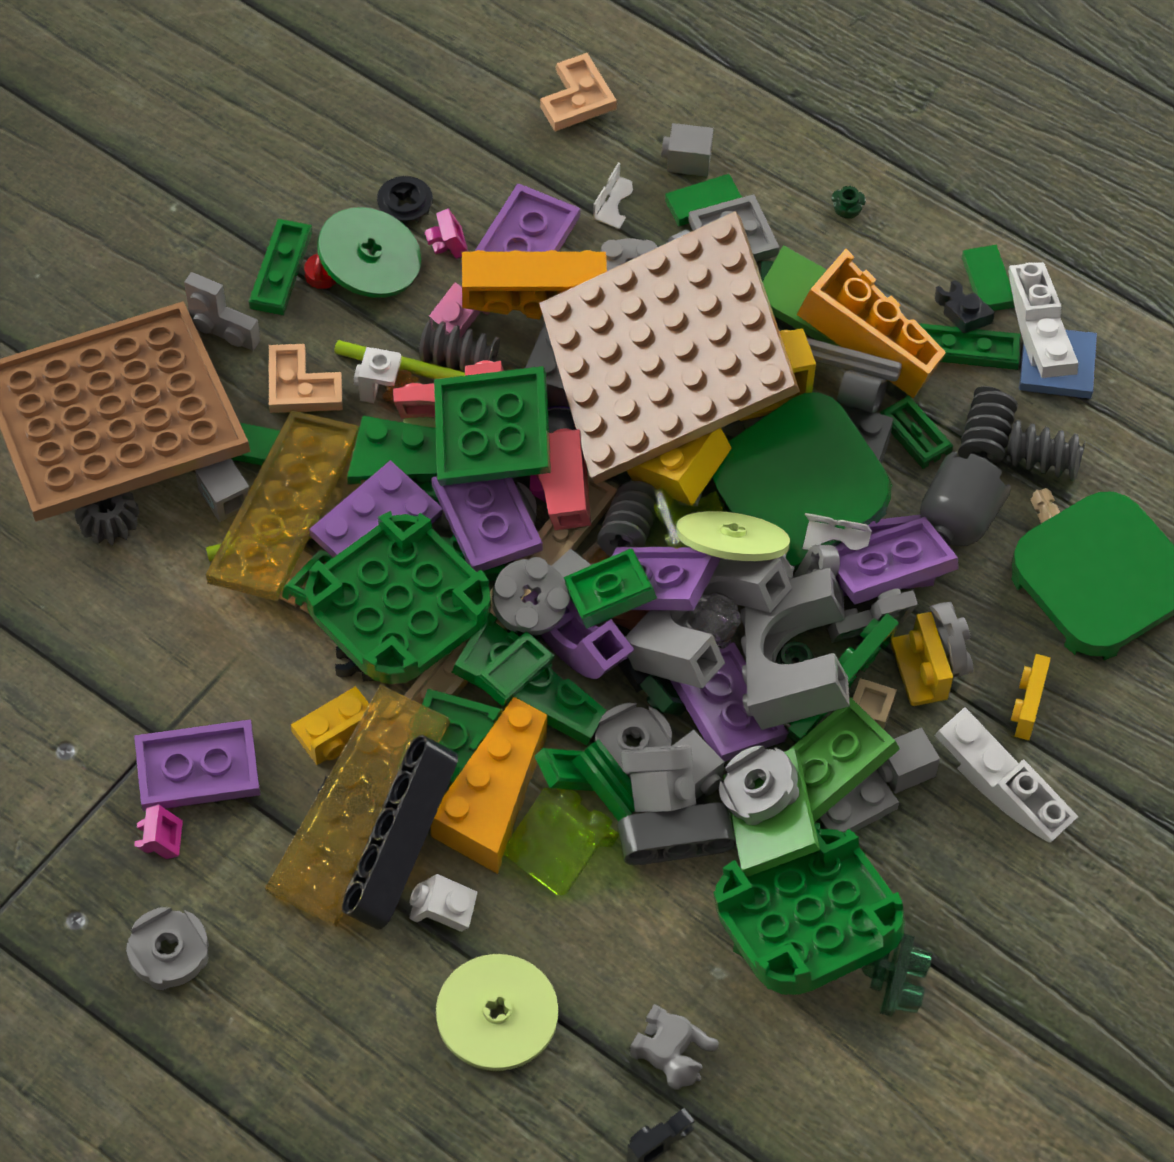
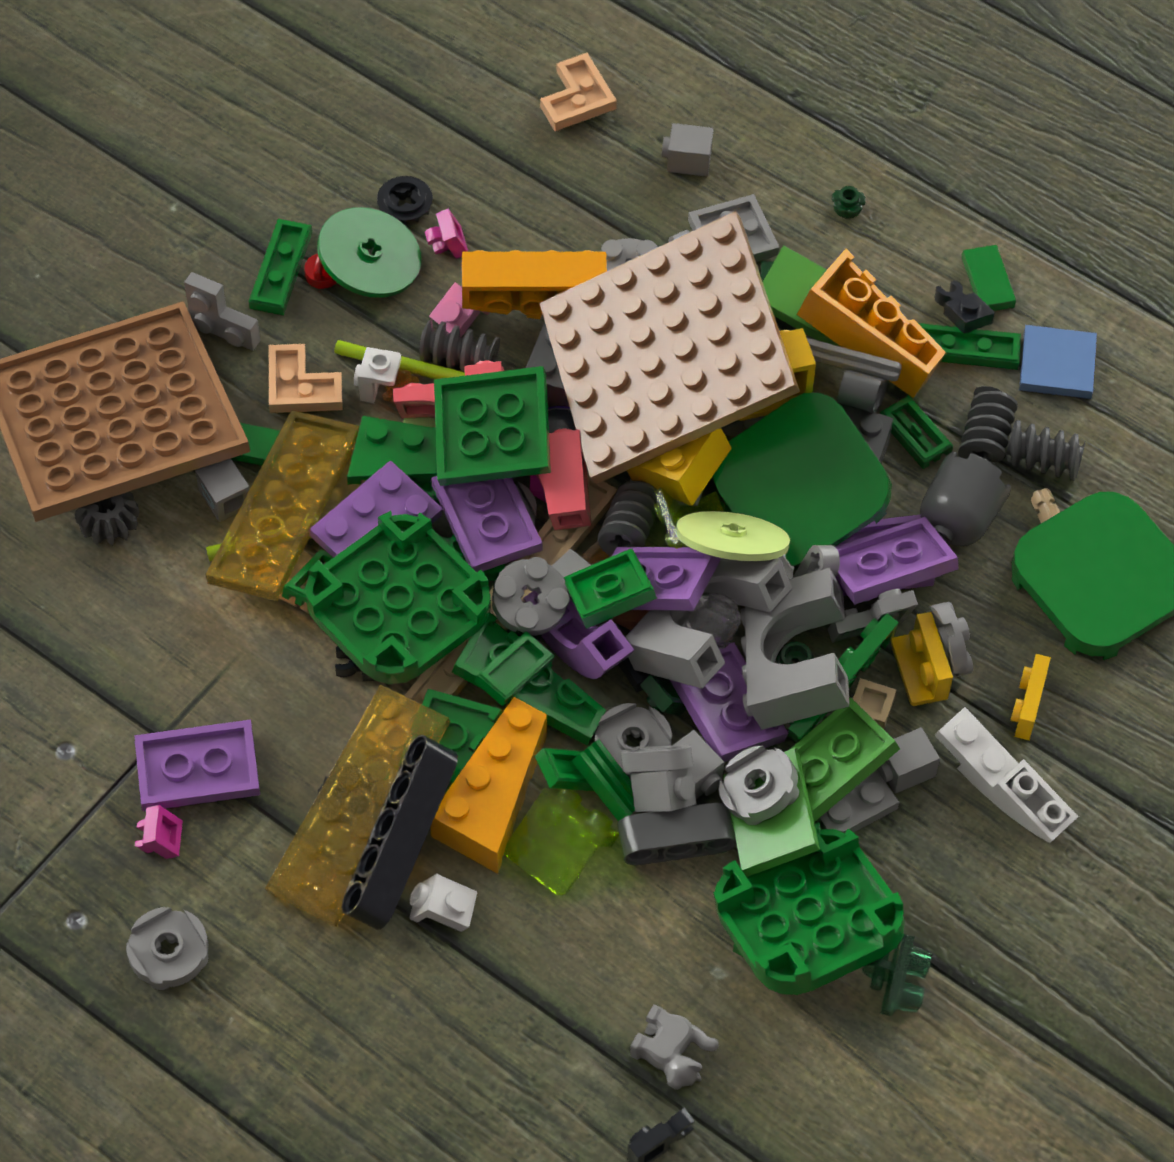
yellow bracket [291,686,381,765] -> none
yellowish green piece [436,954,558,1071] -> none
medium lavender plate [475,183,580,252] -> none
white piece [593,162,633,229] -> none
green tile [665,174,742,227] -> none
white piece [803,513,872,551] -> none
white slope [1009,262,1079,378] -> none

